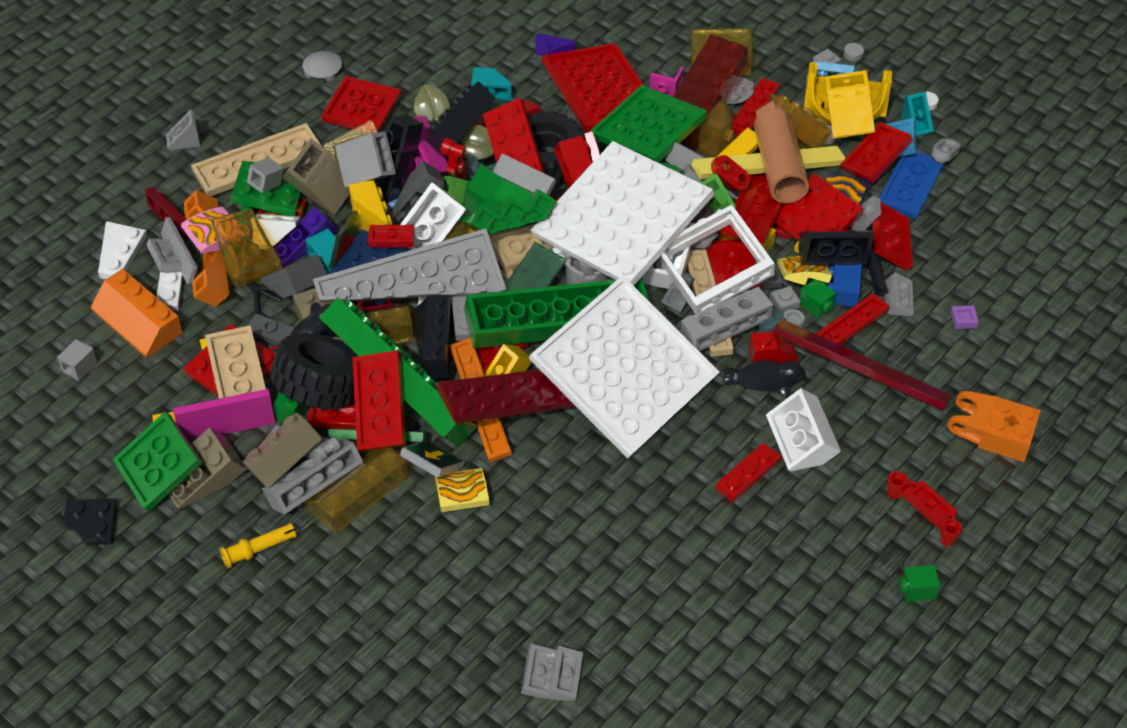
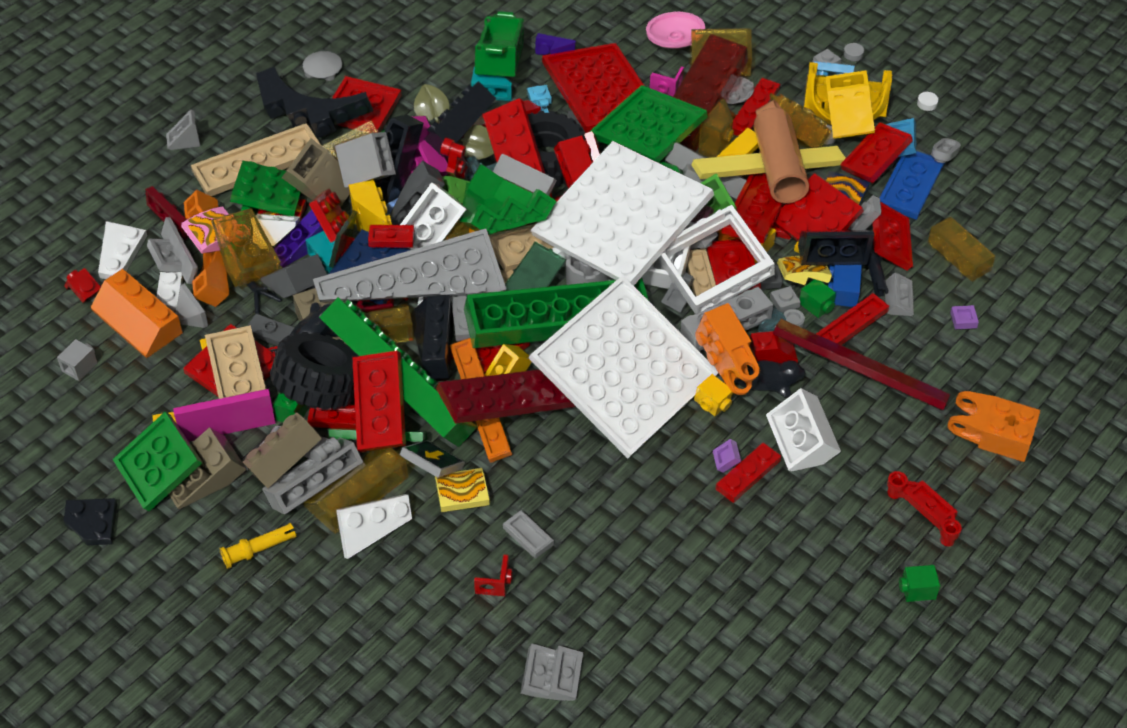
light grey brick [247,157,284,193] -> none
red plate [711,155,750,191] -> none
teal slope [901,91,934,136] -> none
none -> red bracket [64,268,101,303]
none -> light grey slope [176,283,208,328]
none -> black arch [256,66,374,138]
none -> red plate [309,188,351,243]
none -> white wing [336,494,412,559]
none -> red bracket [474,554,513,597]
none -> green container [475,11,524,77]
none -> light grey tile [503,510,554,559]
none -> medium azure plate [527,85,551,113]
none -> bright pink dish [646,12,705,49]
none -> yellow brick [694,374,733,416]
none -> orange brick [695,303,760,395]
none -> medium lavender plate [713,439,741,473]
none -> clear yellow brick [928,216,995,281]

